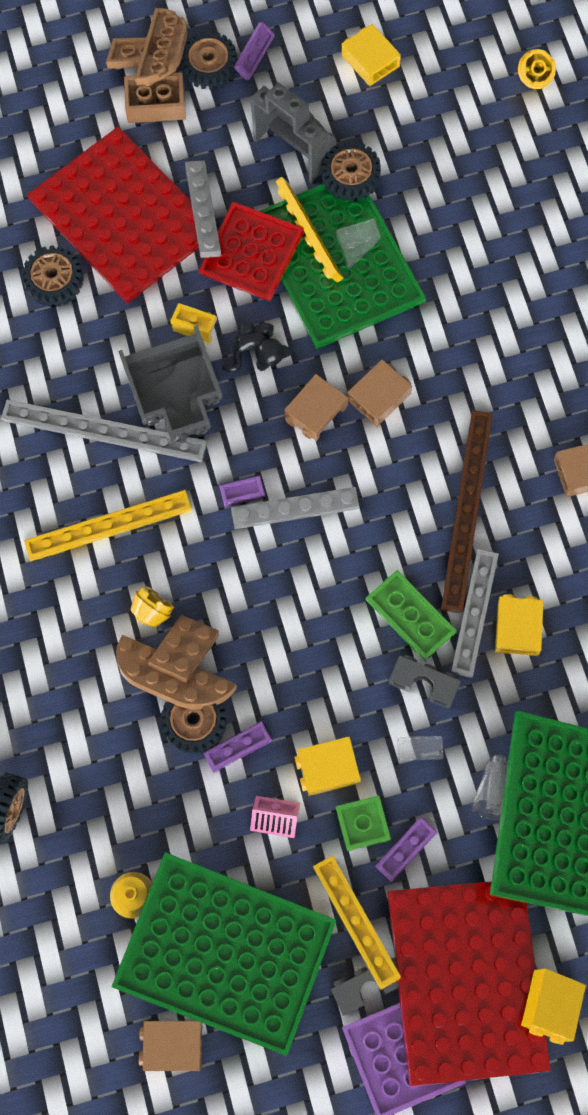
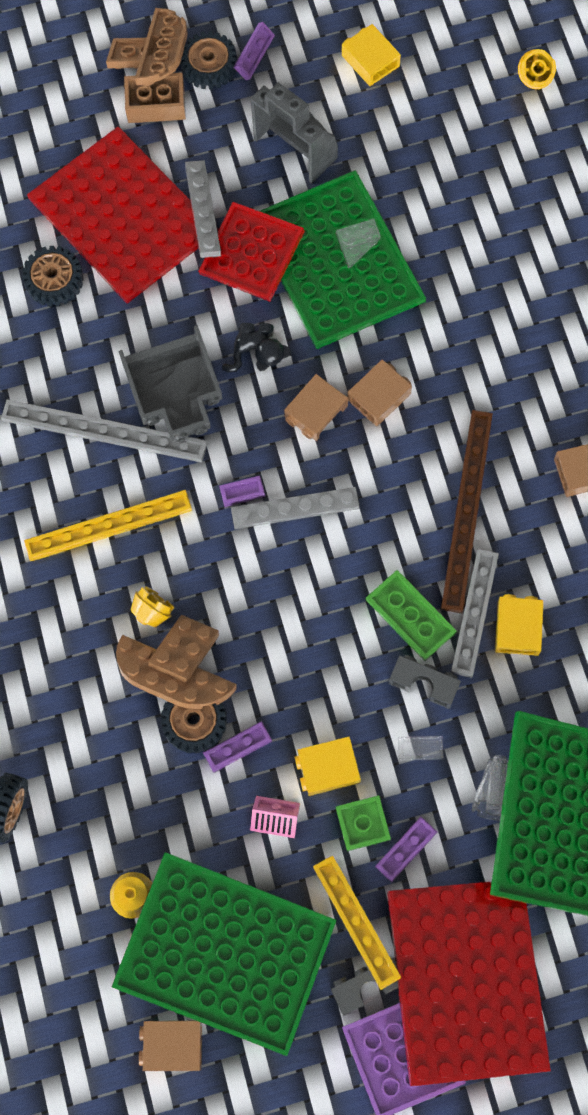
yellow panel [171,303,217,344] -> none
yellow plate [276,177,344,283] -> none
wheel [322,141,381,202] -> none
yellow brick [521,968,586,1045] -> none

